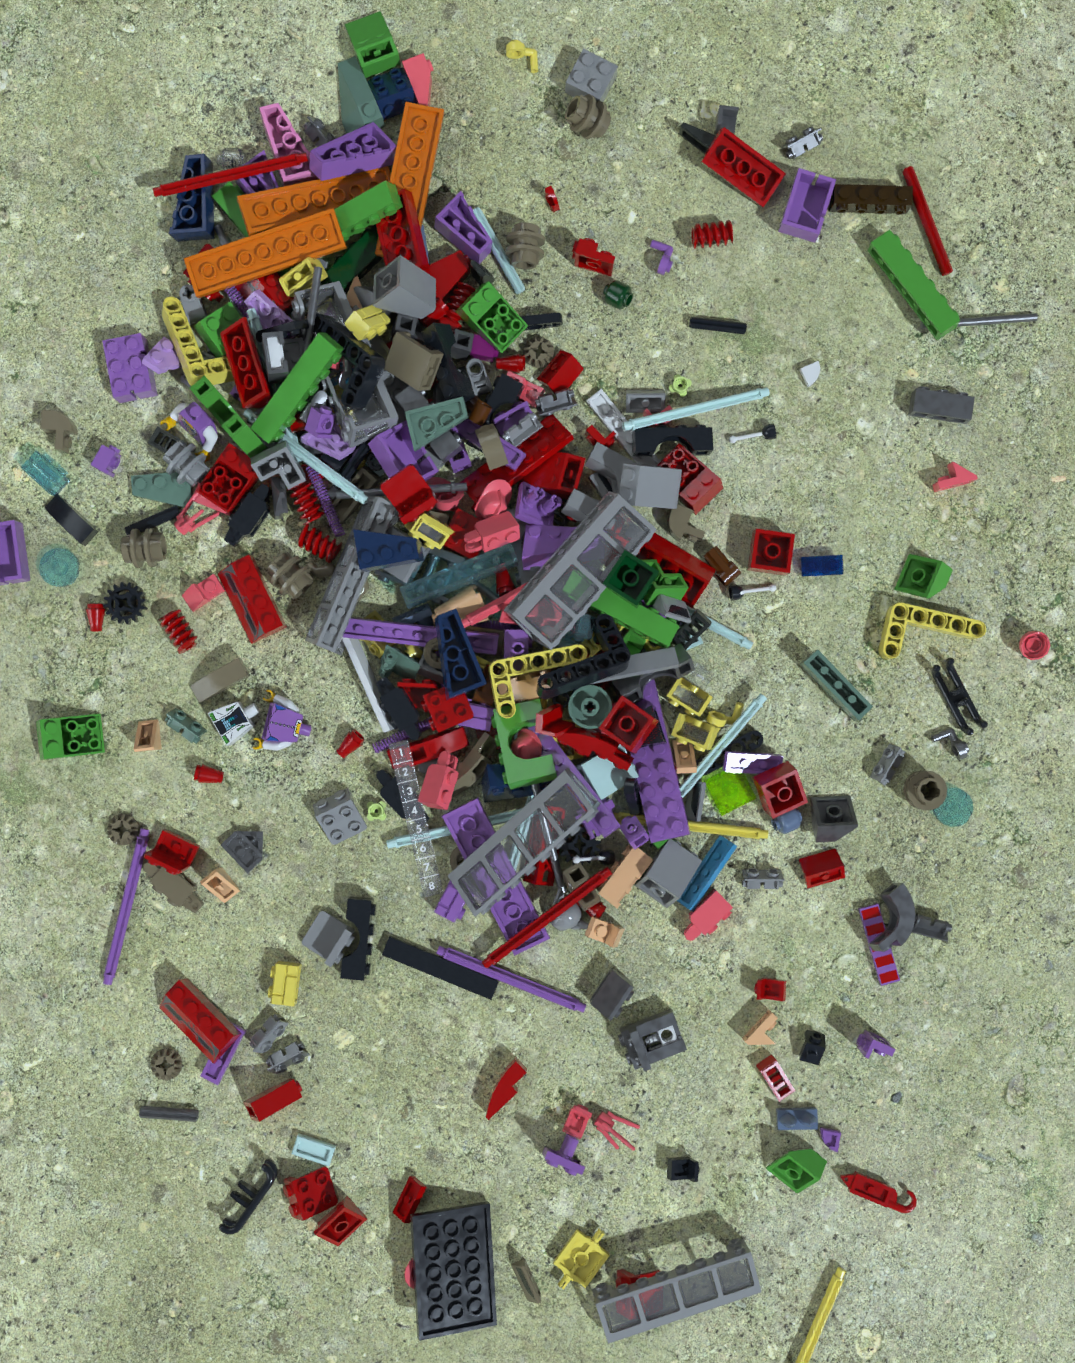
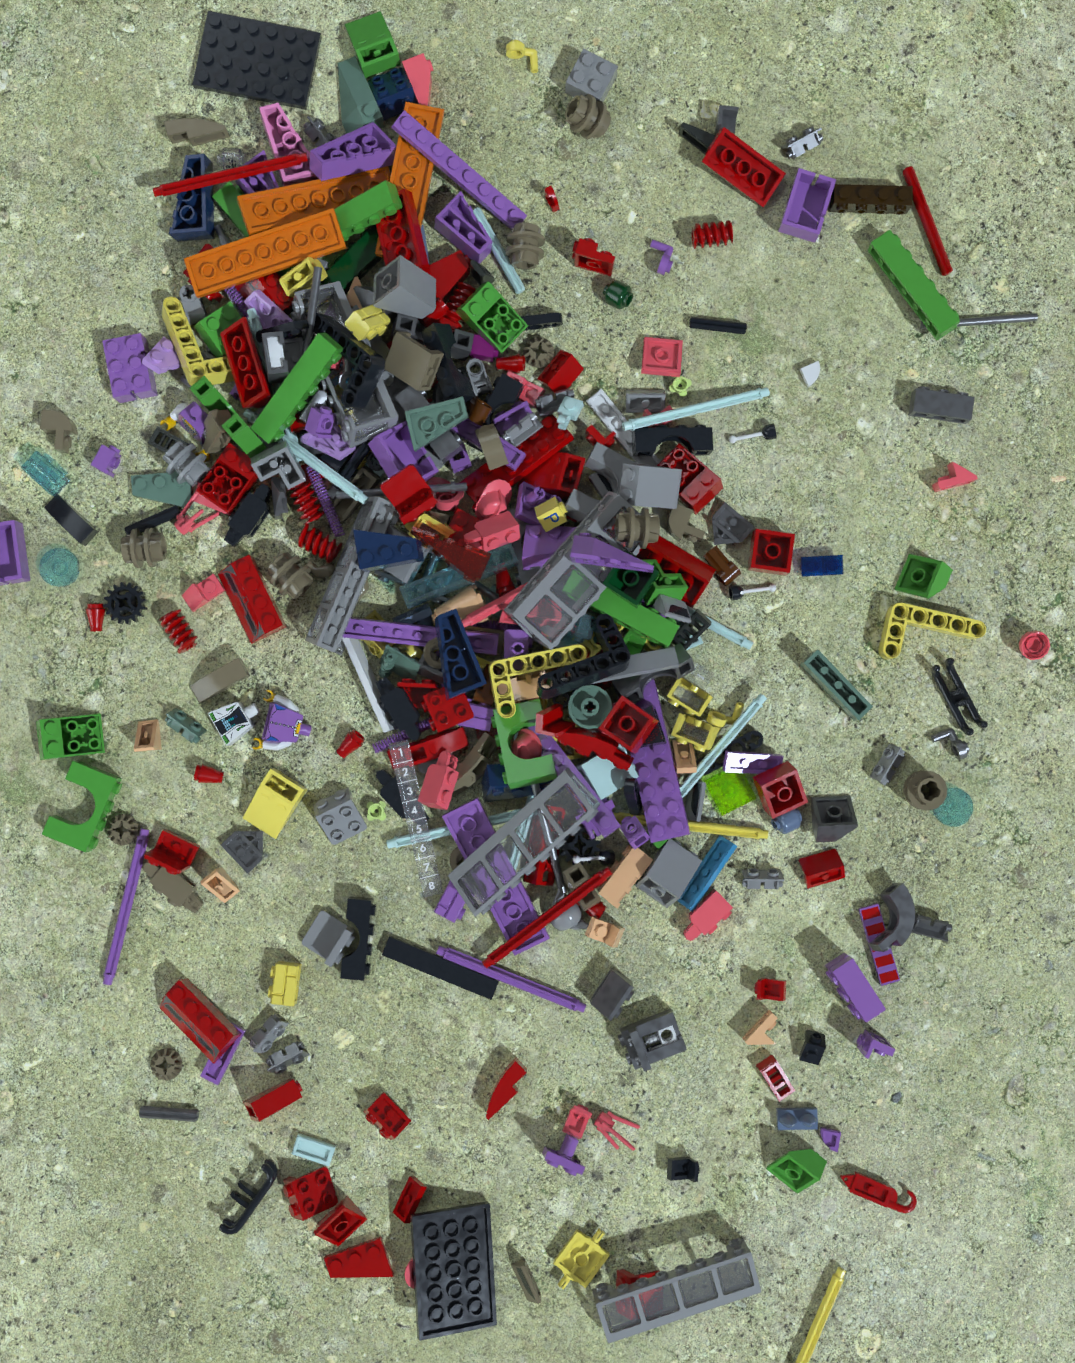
none -> bright green arch [42,761,122,852]
none -> dark tan slope [164,118,230,146]
none -> black plate [192,11,322,110]
none -> dark tan arch [203,409,231,453]
none -> light yellow slope [243,768,308,839]
none -> red wing [324,1236,394,1278]
none -> red bracket [363,1092,411,1140]
none -> medium lavender plate [391,110,527,230]
none -> clear red wedge [410,526,491,582]
none -> light yellow brick [534,497,568,532]
none -> light aqua plate [557,396,584,431]
none -> medium lavender wedge [570,533,654,573]
none -> dark tan piece [615,507,660,549]
none -> coral tile [641,337,683,377]
none -> flat silver slope [712,502,755,545]
none -> medium lavender piece [825,953,886,1023]

